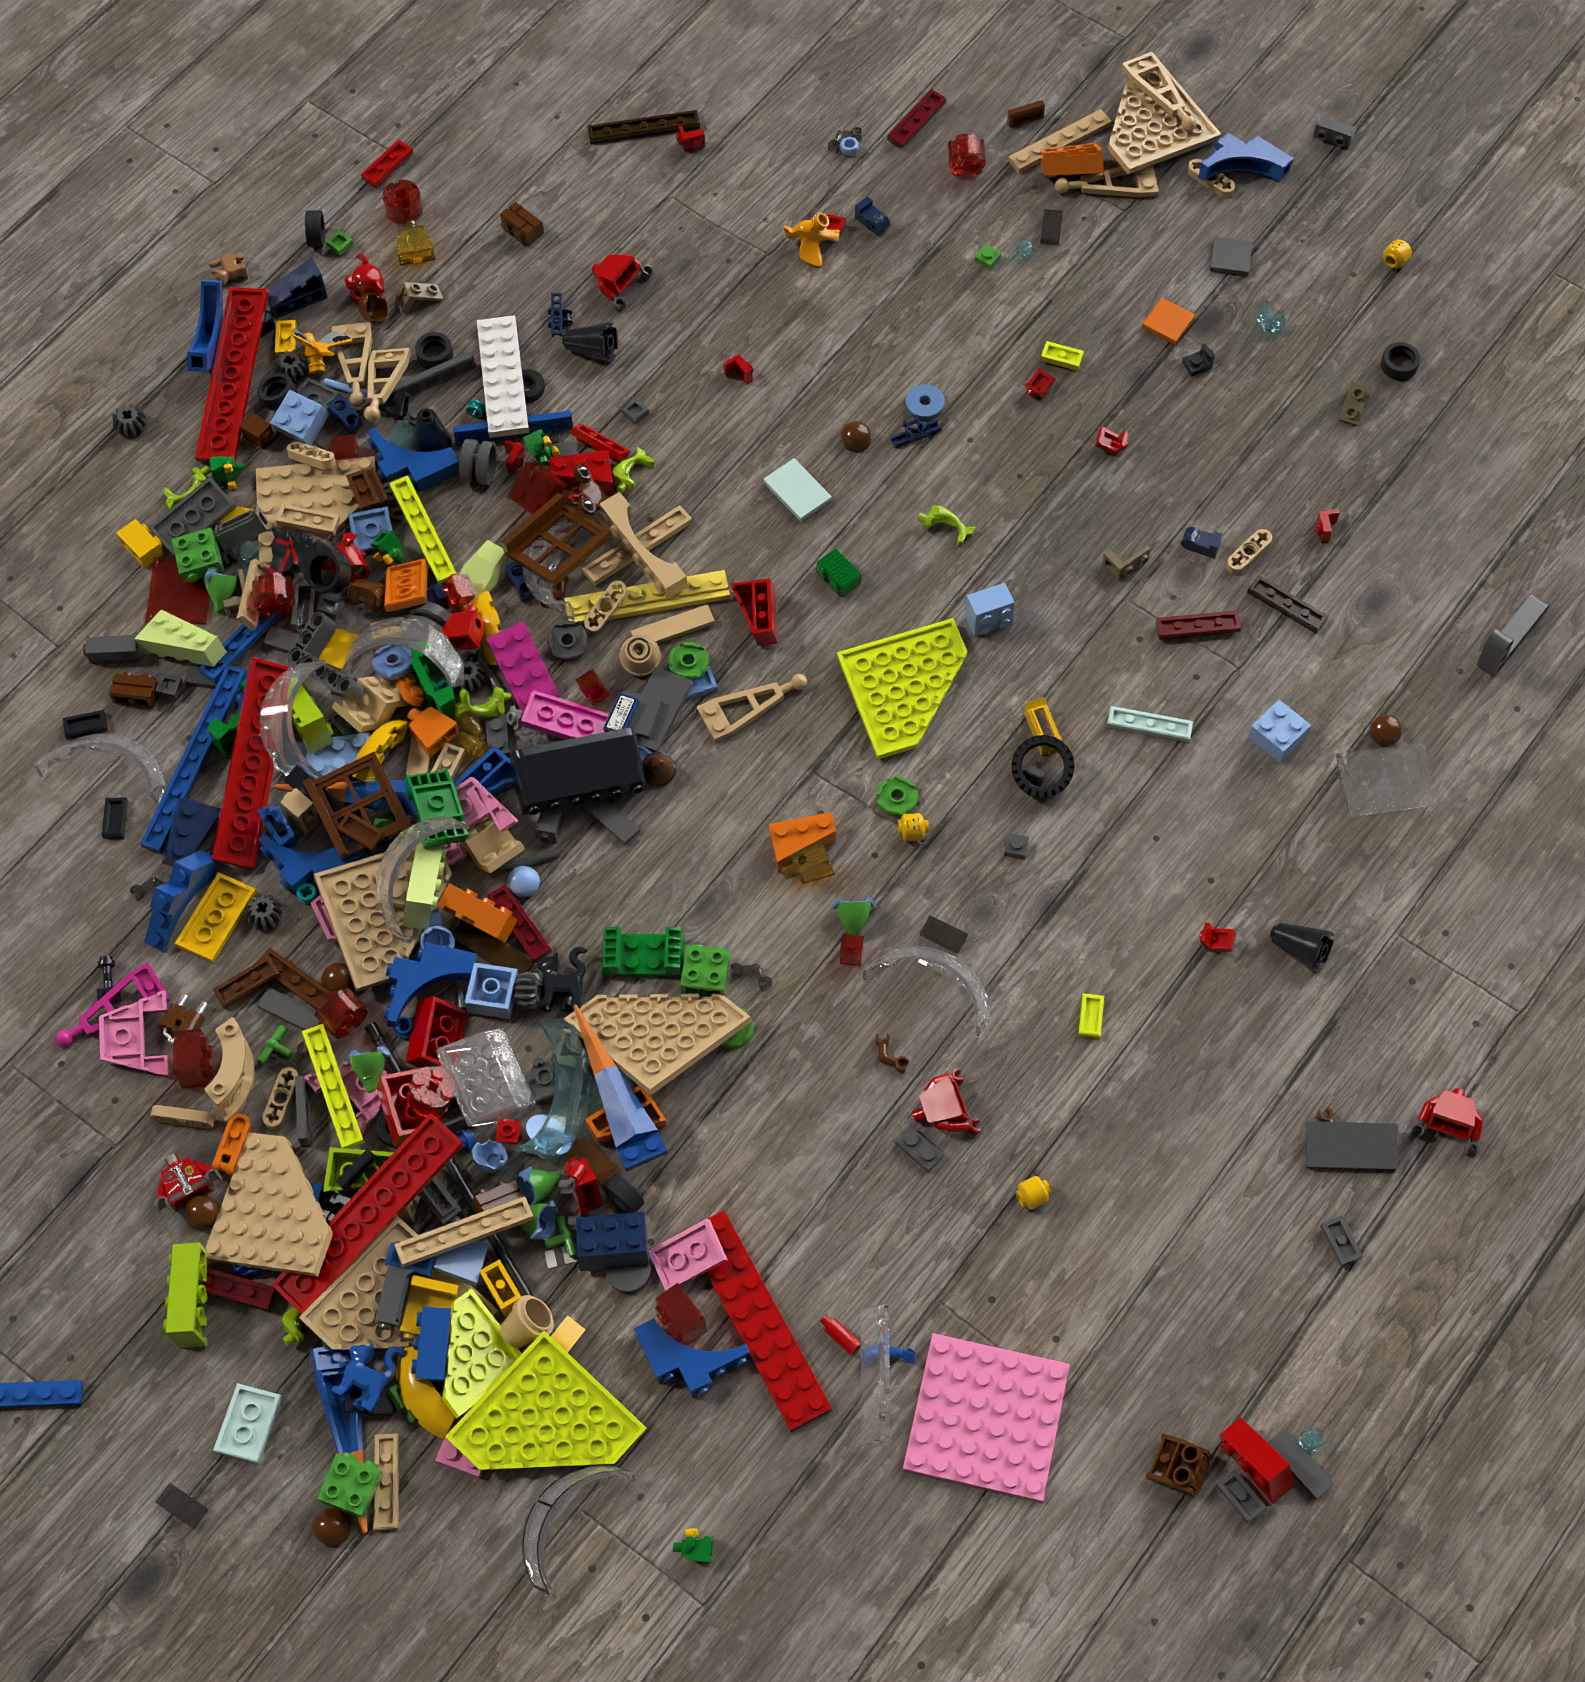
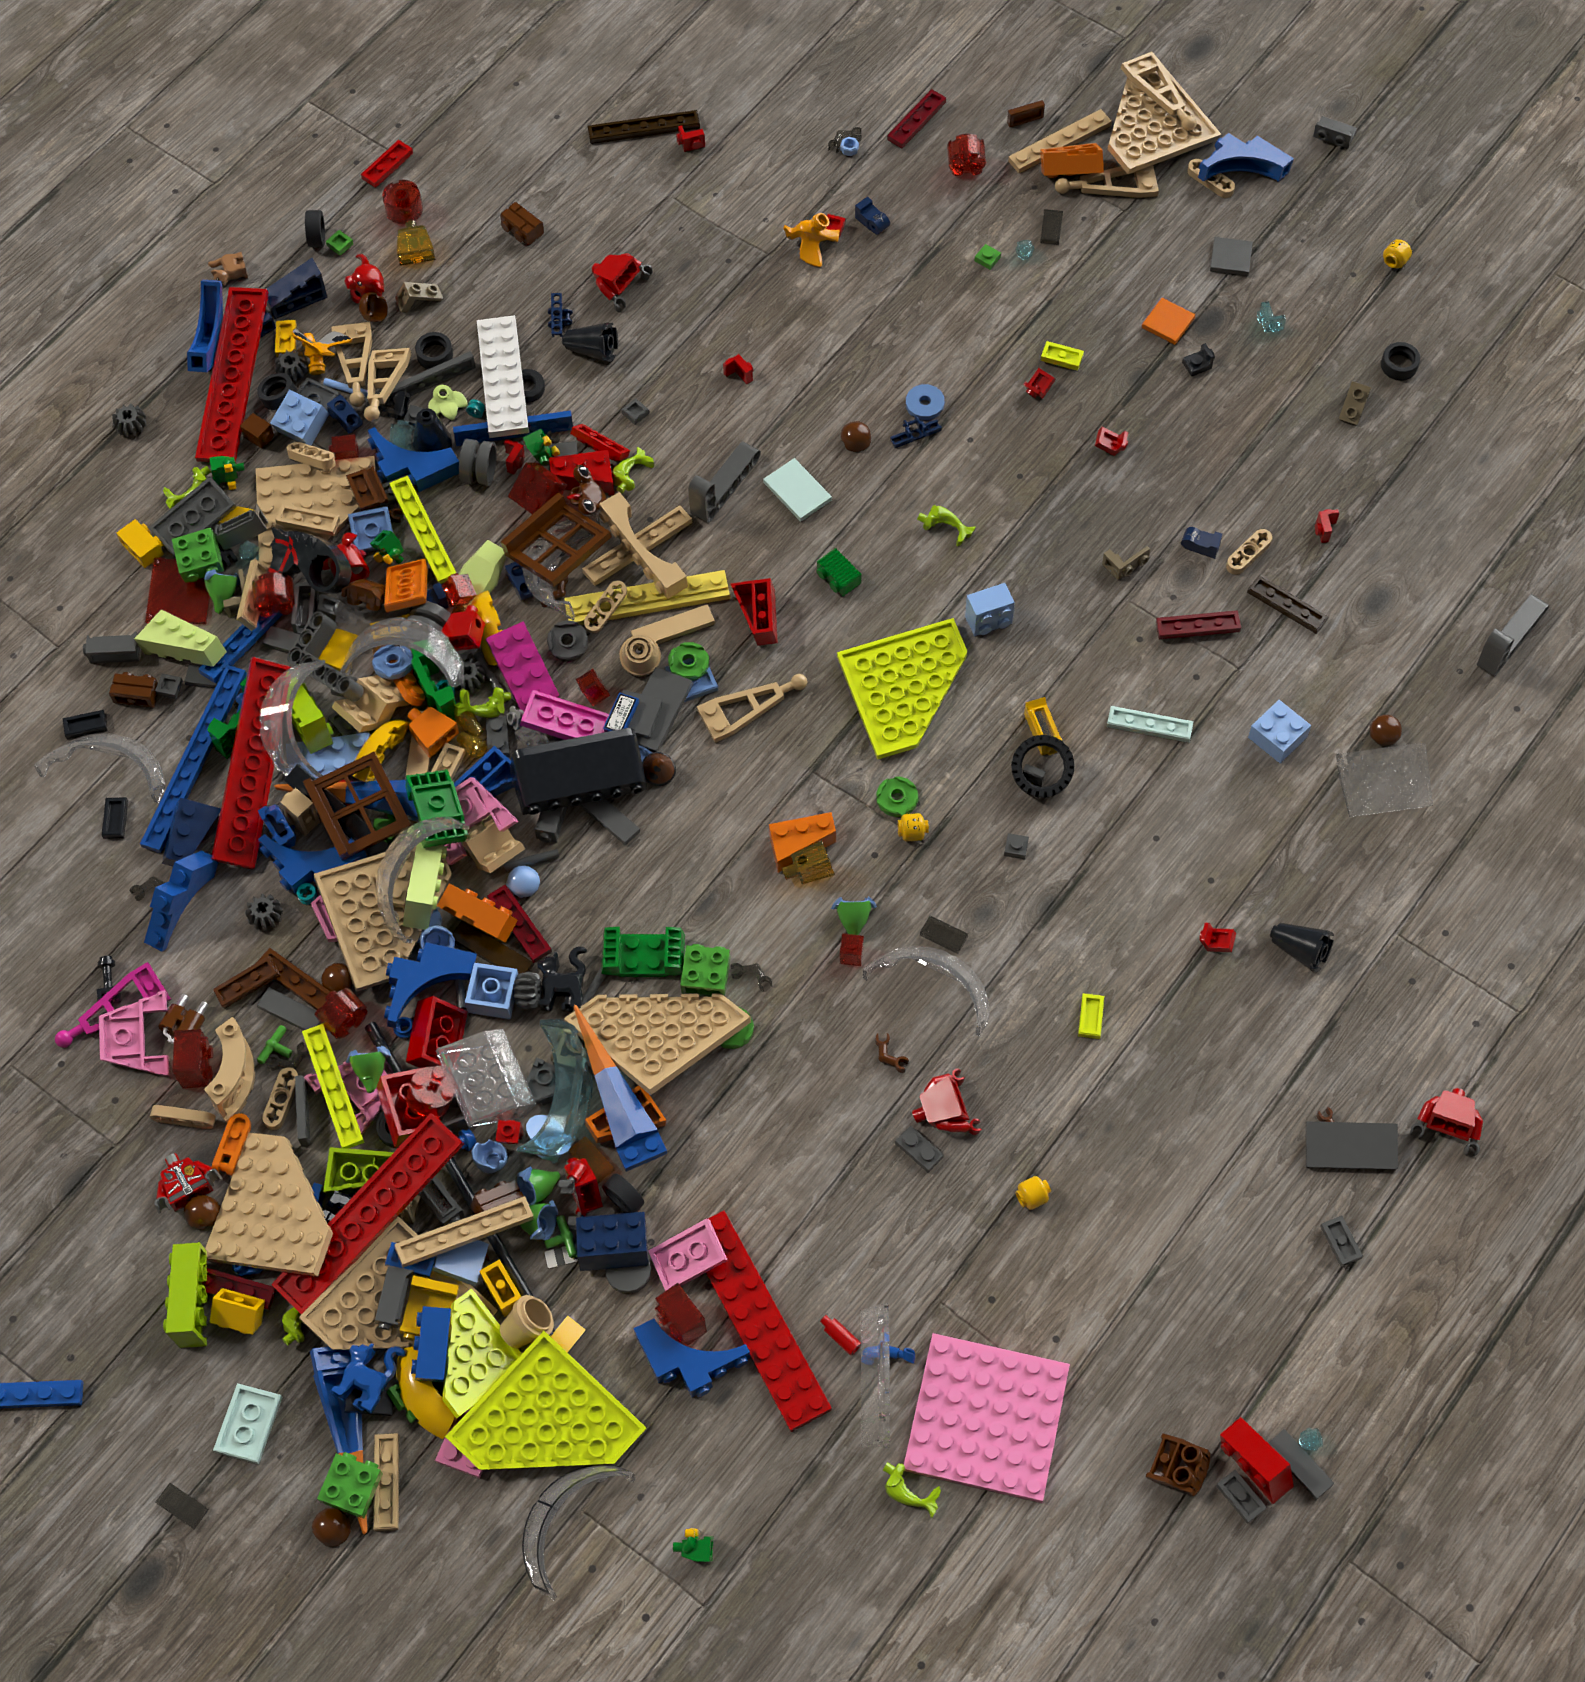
yellow plate [175,872,257,963] -> none
reddish brown tile [336,811,385,852] -> none
black tile [336,1148,377,1192] -> none
none -> yellow brick [210,1288,265,1335]
none -> yellowish green plate [428,385,468,421]
none -> dark grey beam [688,441,761,523]
none -> lime animal [883,1462,941,1518]

